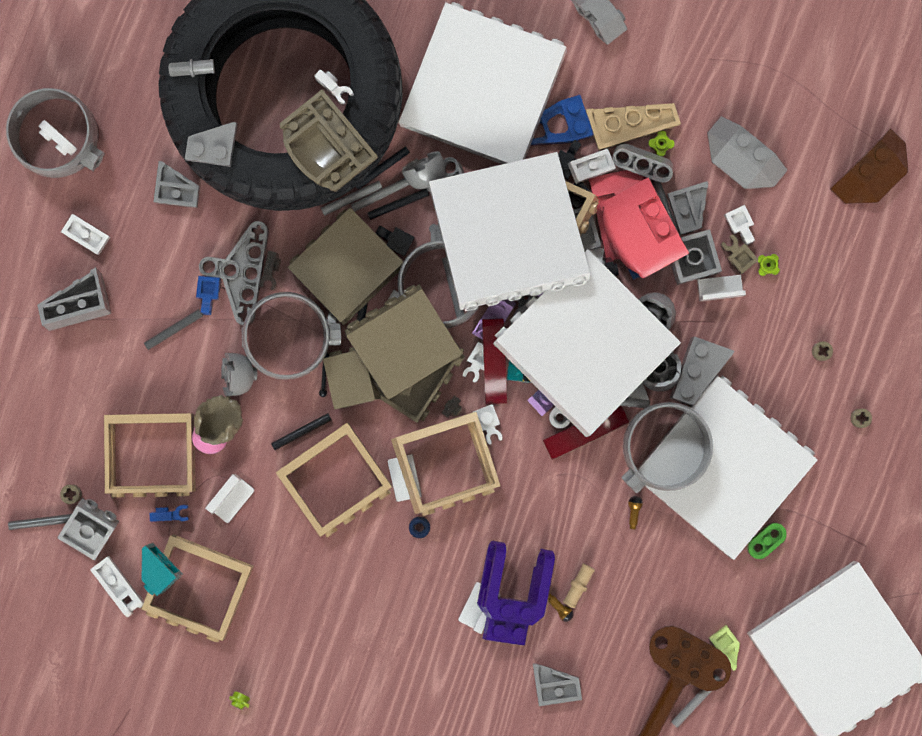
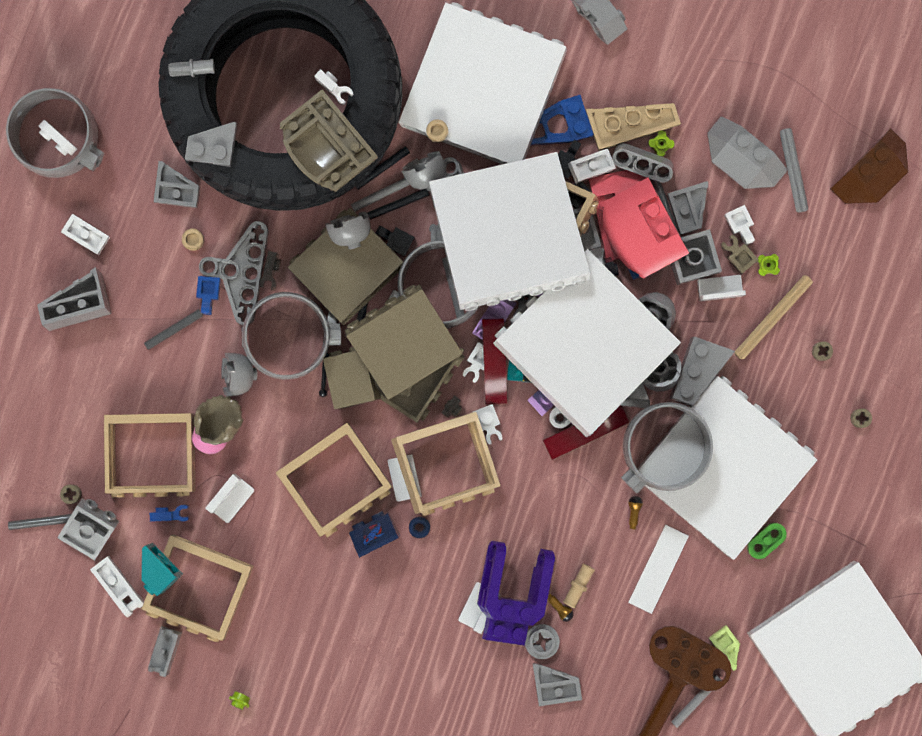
black bar [271,413,332,450] -> none
light grey bar [321,180,382,216] -> none
none -> light grey hinge [148,626,182,677]
none -> tan tile [182,229,204,251]
none -> light grey cylinder [325,212,370,250]
none -> dark blue slope [349,511,400,558]
none -> tan tile [426,119,449,142]
none -> light grey gear [525,624,560,659]
none -> white sticker [628,525,689,614]
none -> tan axle [734,275,813,360]
none -> light grey axle [780,128,808,213]

